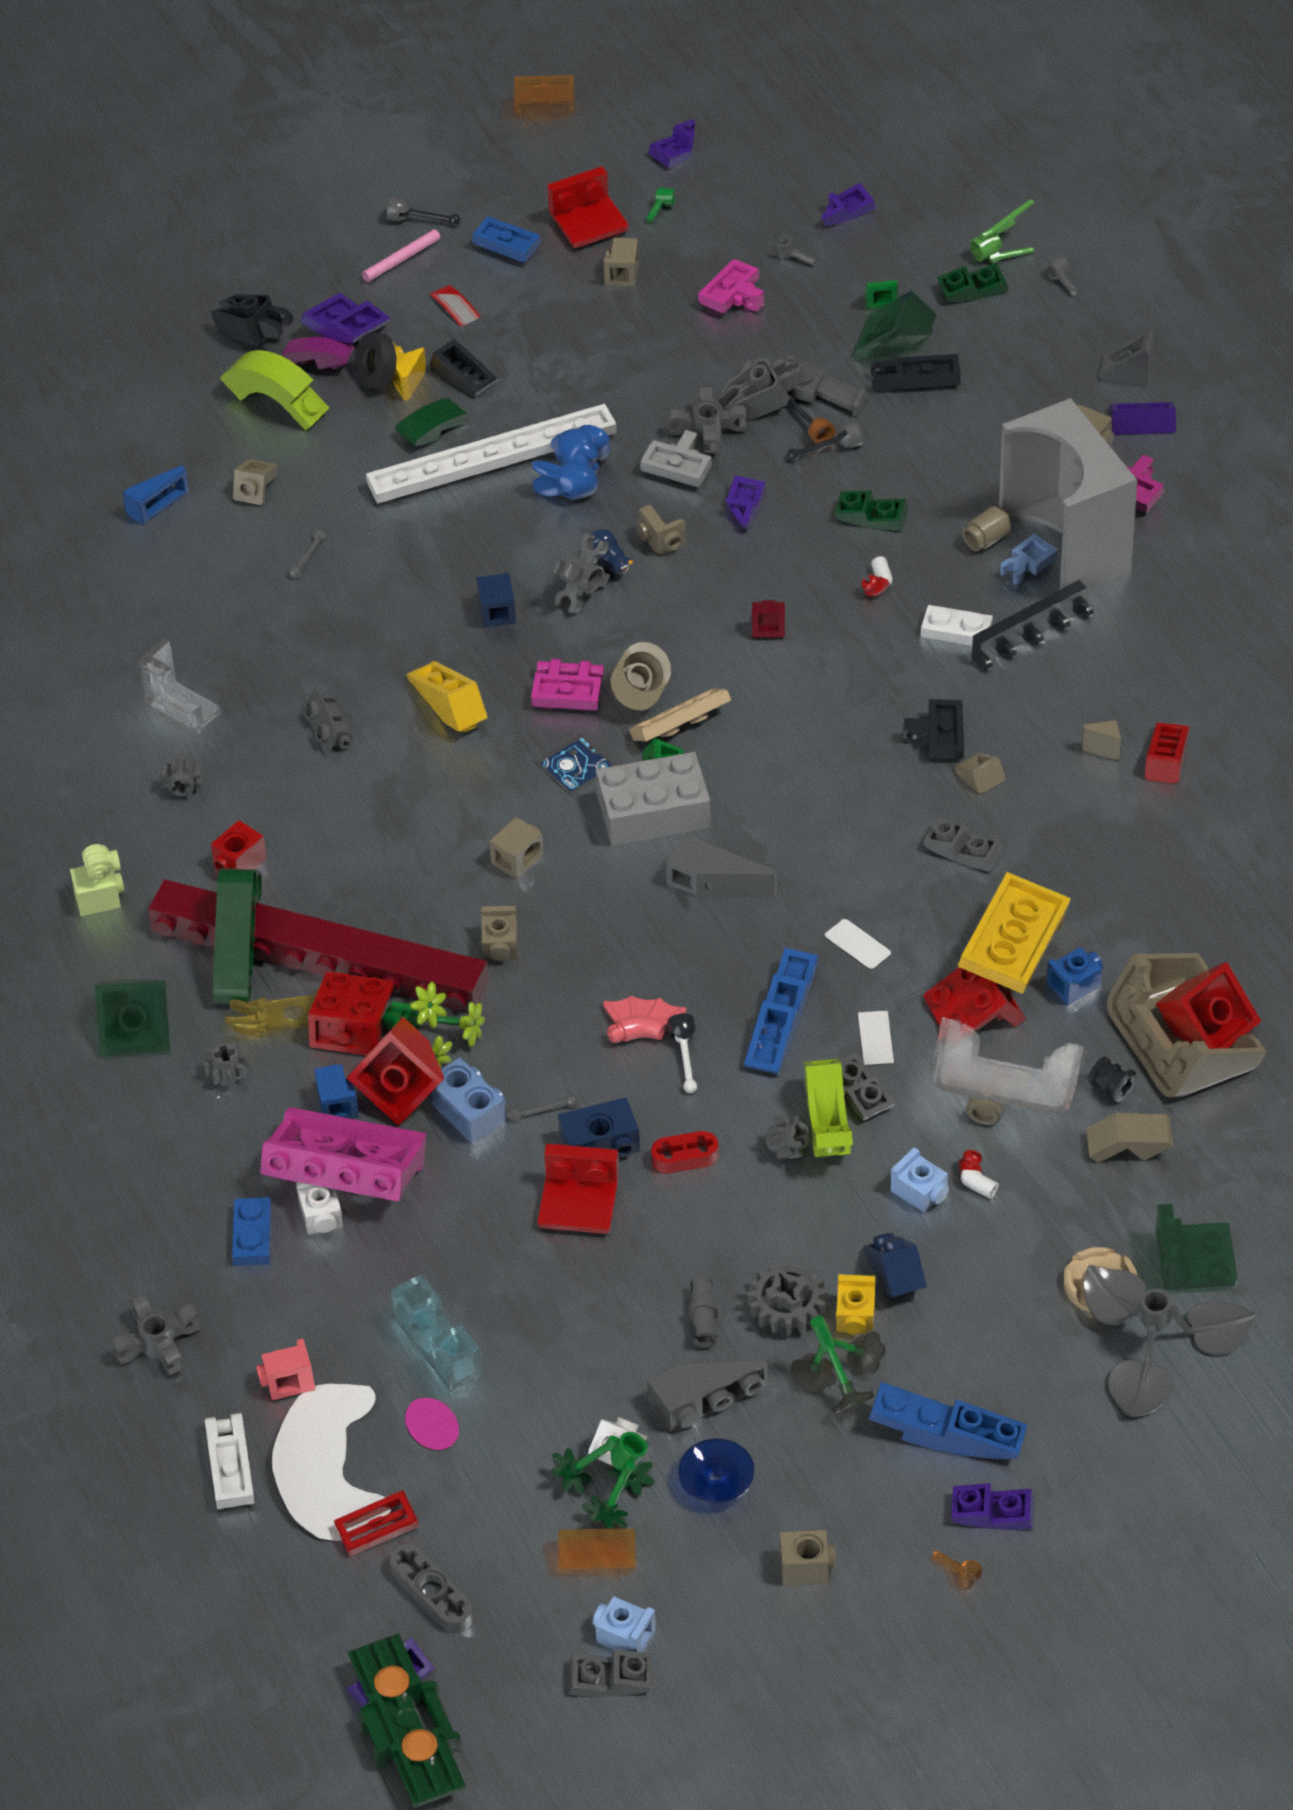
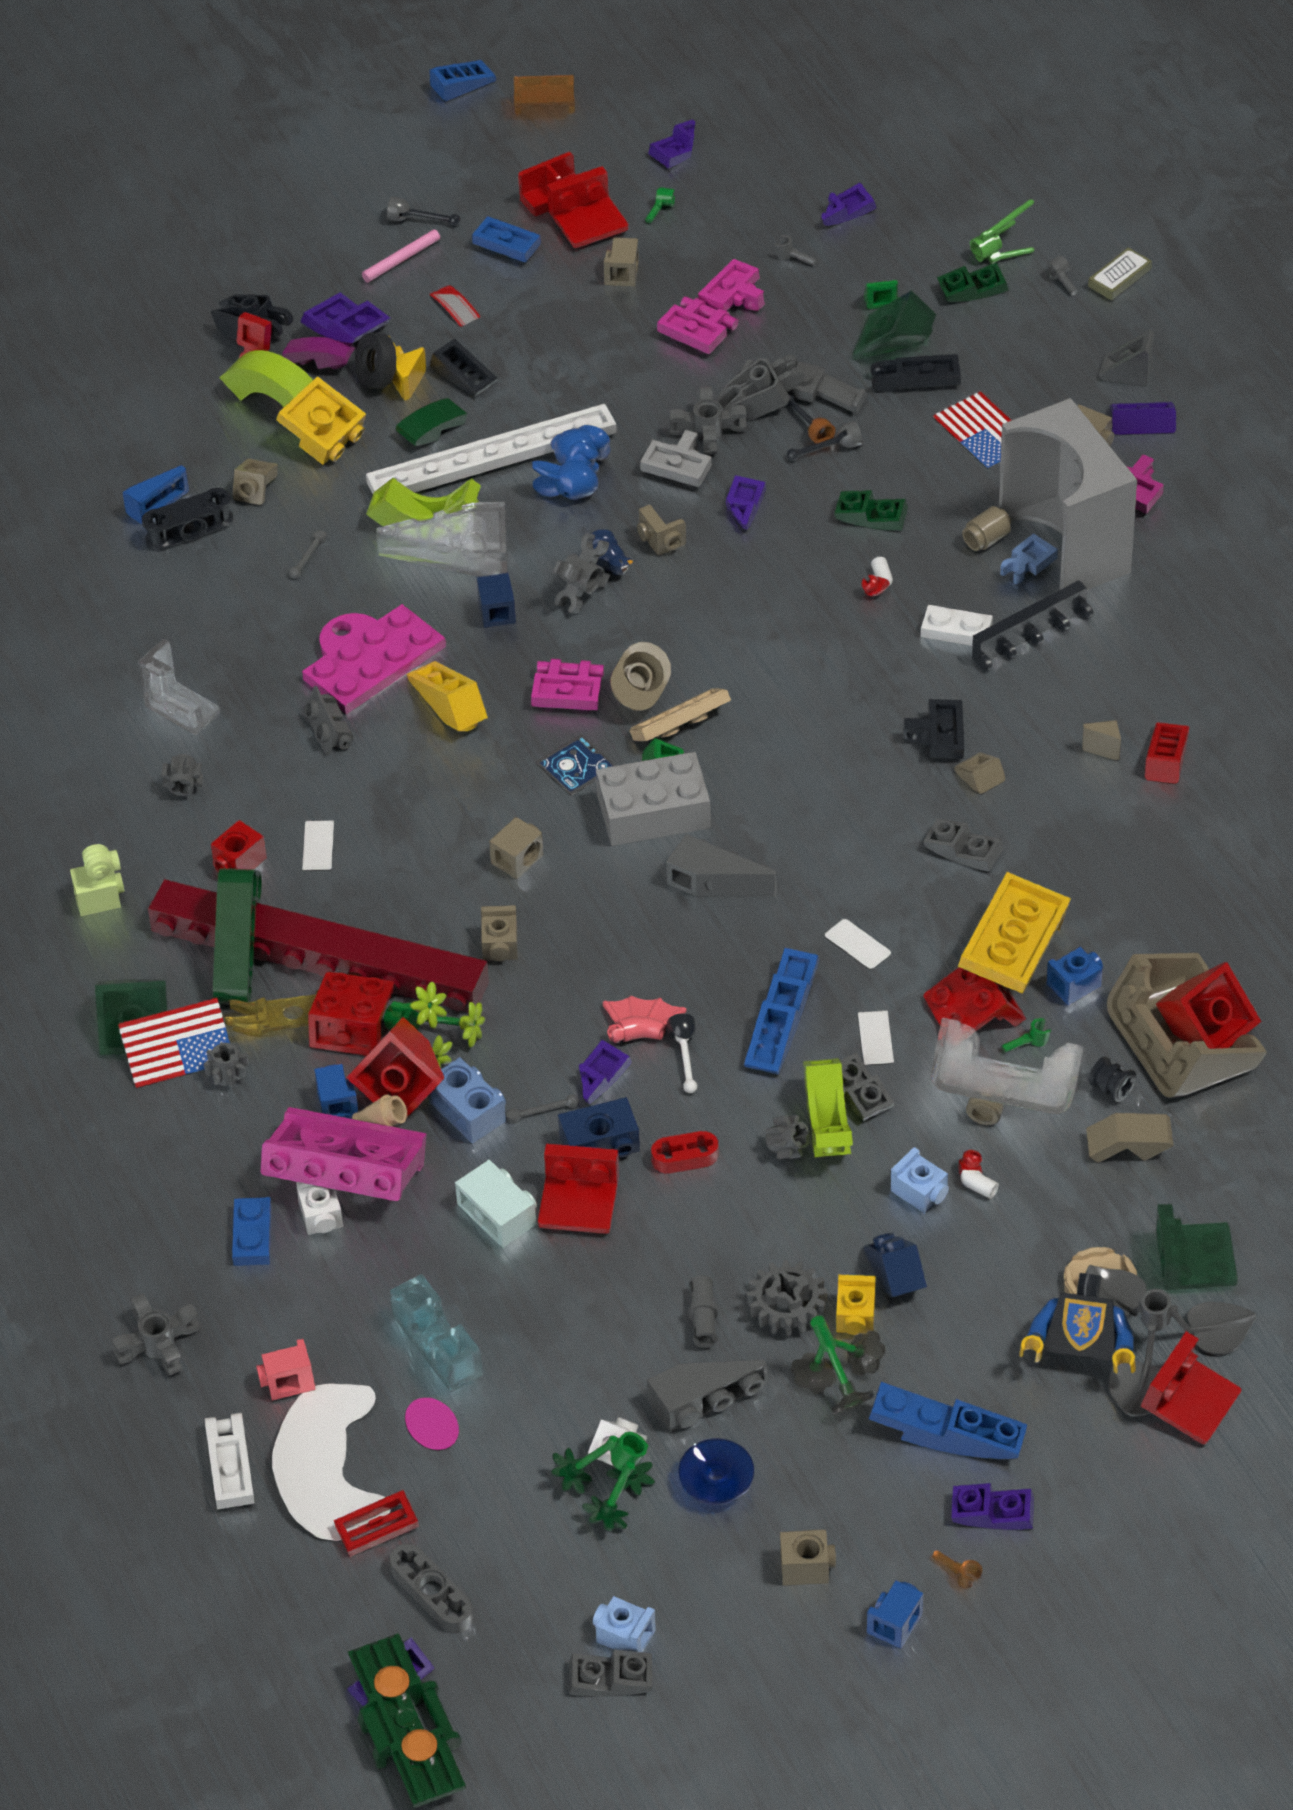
clear orange plate [558,1529,636,1570] -> none
dark red tile [752,600,785,637] -> none
none -> sticker [118,998,230,1088]
none -> black piece [142,488,234,552]
none -> red plate [237,312,272,358]
none -> yellow plate [276,376,366,465]
none -> dark pink plate [302,604,446,715]
none -> white sticker [302,821,334,870]
none -> tan cone [352,1095,407,1128]
none -> lime arch [366,478,481,540]
none -> clear wedge [377,502,508,576]
none -> blue slope [429,60,496,102]
none -> light aqua brick [455,1160,537,1248]
none -> red panel [518,152,577,217]
none -> dark purple slope [579,1040,632,1104]
none -> dark pink plate [657,296,739,354]
none -> blue brick [867,1581,923,1649]
none -> sticker [932,391,1012,468]
none -> green hand [1001,1018,1051,1053]
none -> torso [1019,1273,1136,1374]
none -> tile [1088,247,1152,300]
none -> red bracket [1141,1331,1241,1445]

